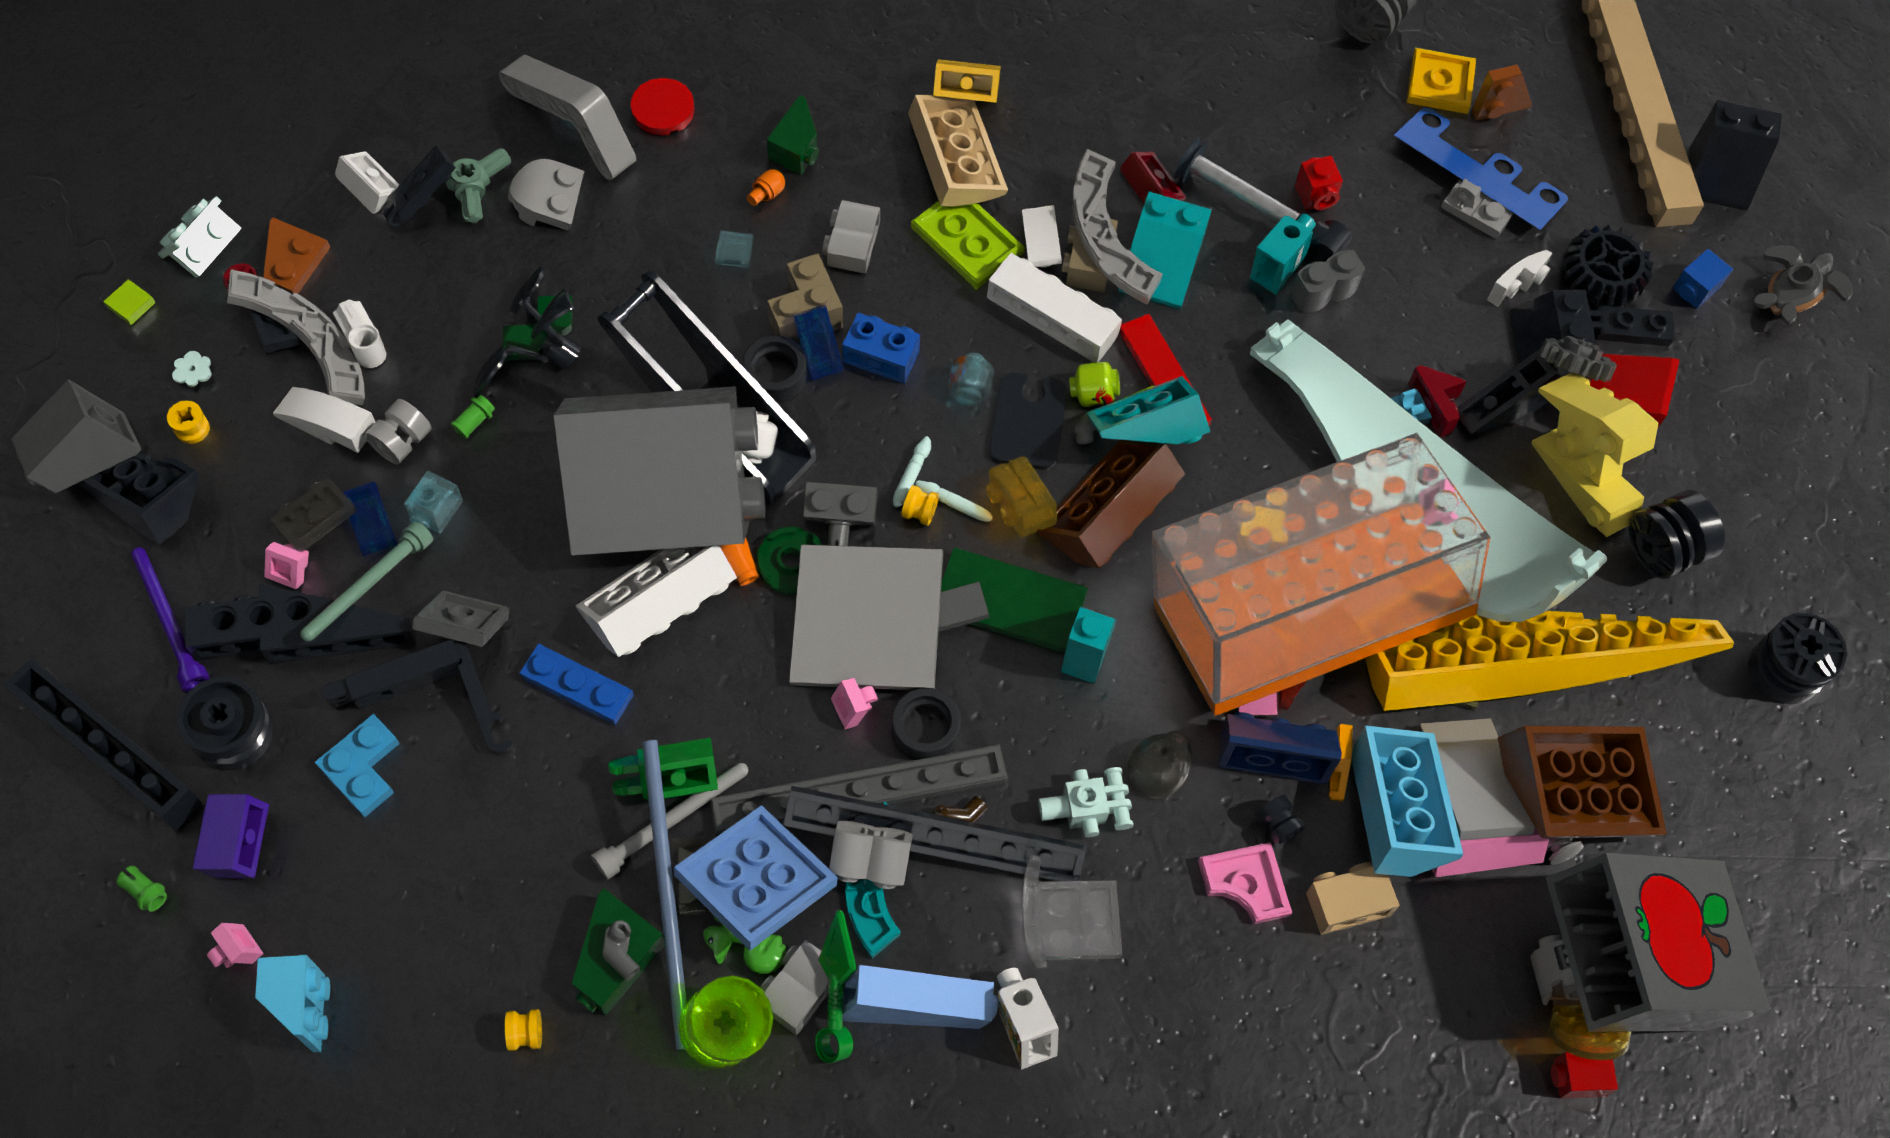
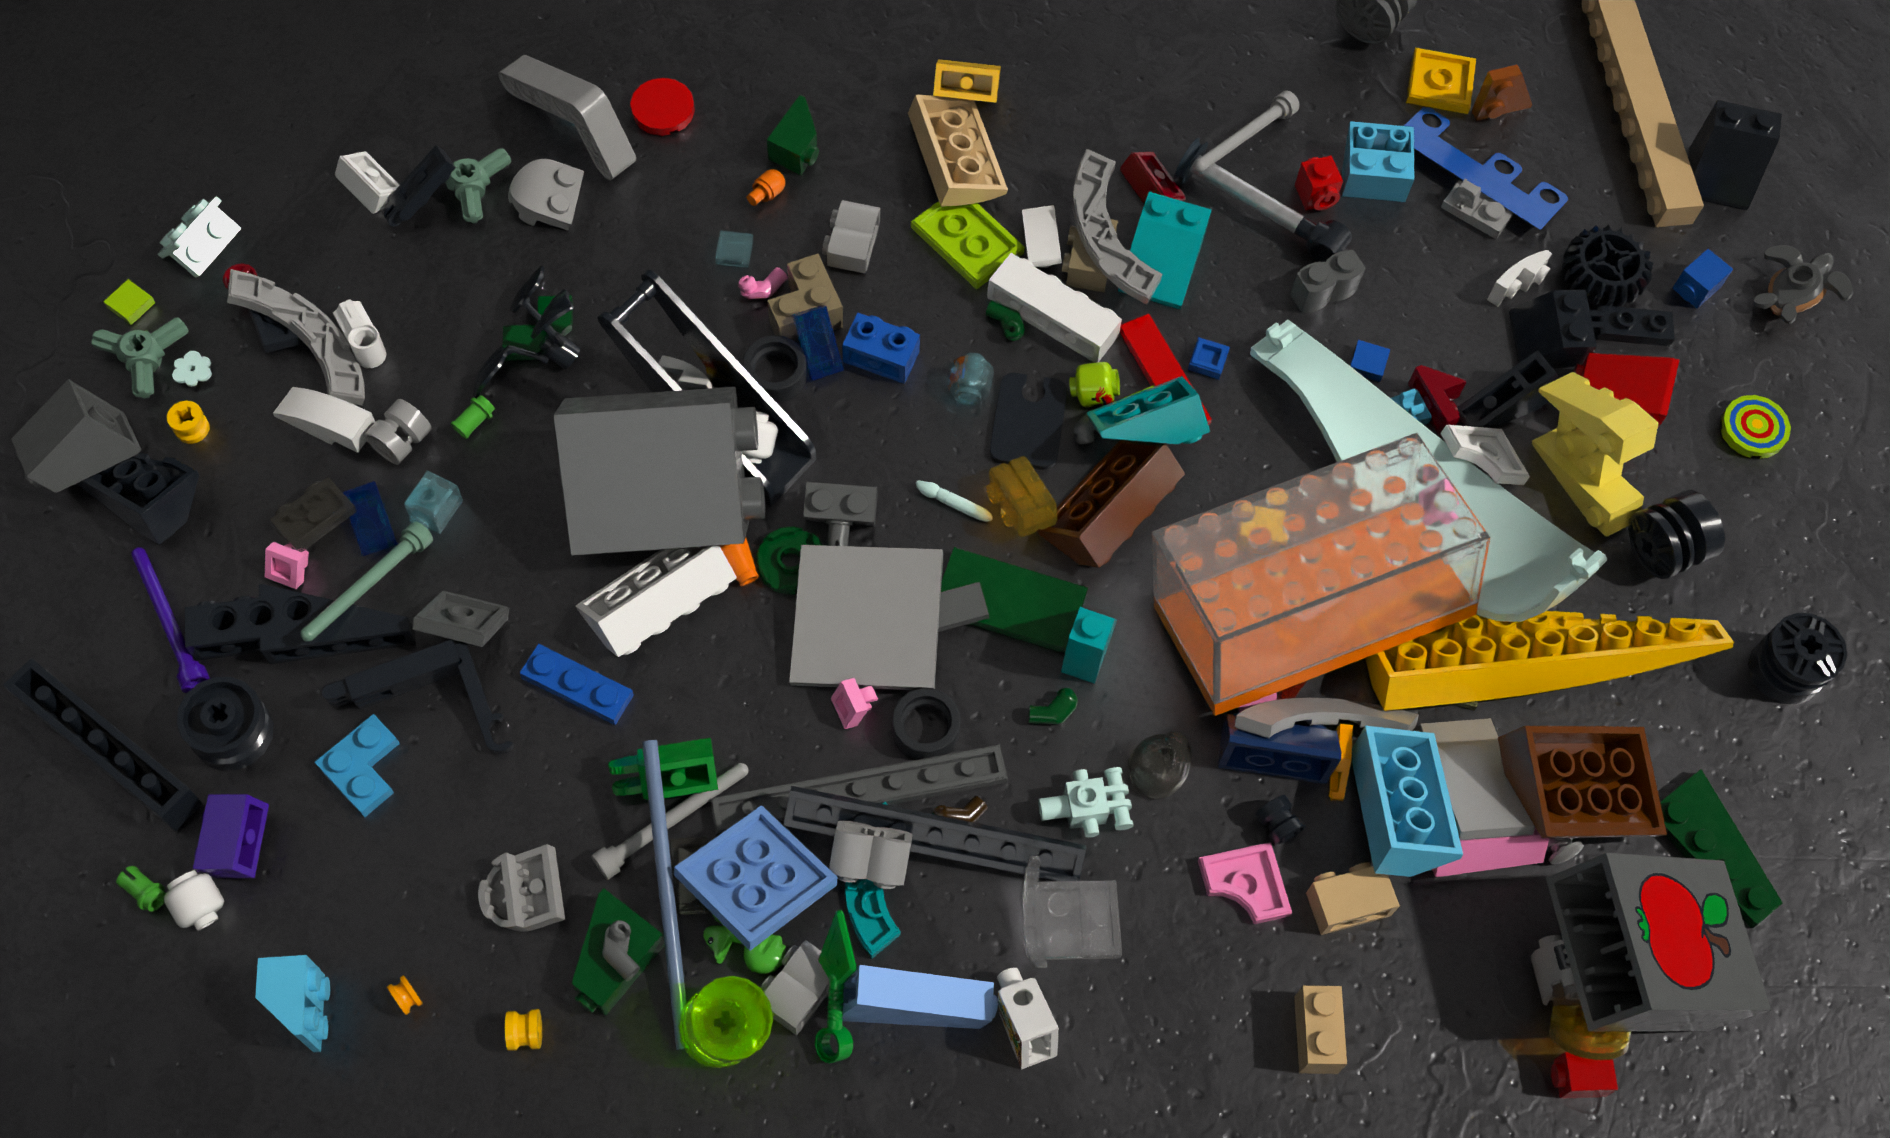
bright pink tile [207,923,264,968] -> none
dark orange wing [263,217,330,294] -> none
light aqua piece [893,436,931,508] -> none
yellow wheel [901,485,939,526] -> none
teal torso [1250,213,1316,295] -> none
dark grey gear [1539,336,1617,382] -> none
none -> sand green bush [91,318,189,399]
none -> white head [164,870,224,931]
none -> light orange bush [387,975,423,1015]
none -> light grey slope [478,844,565,932]
none -> white slope [658,355,714,390]
none -> bright pink arm [738,267,788,300]
none -> dark green arm [985,300,1025,341]
none -> dark green arm [1029,688,1078,724]
none -> blue tile [1188,337,1230,380]
none -> light grey piece [1193,90,1299,172]
none -> light grey tile [1235,698,1419,738]
none -> tan brick [1294,985,1347,1074]
none -> medium azure slope [1342,121,1414,202]
none -> blue tile [1350,340,1390,382]
none -> white tile [1441,425,1530,485]
none -> dark green wing [1660,769,1783,929]
none -> lime tile [1720,395,1791,459]

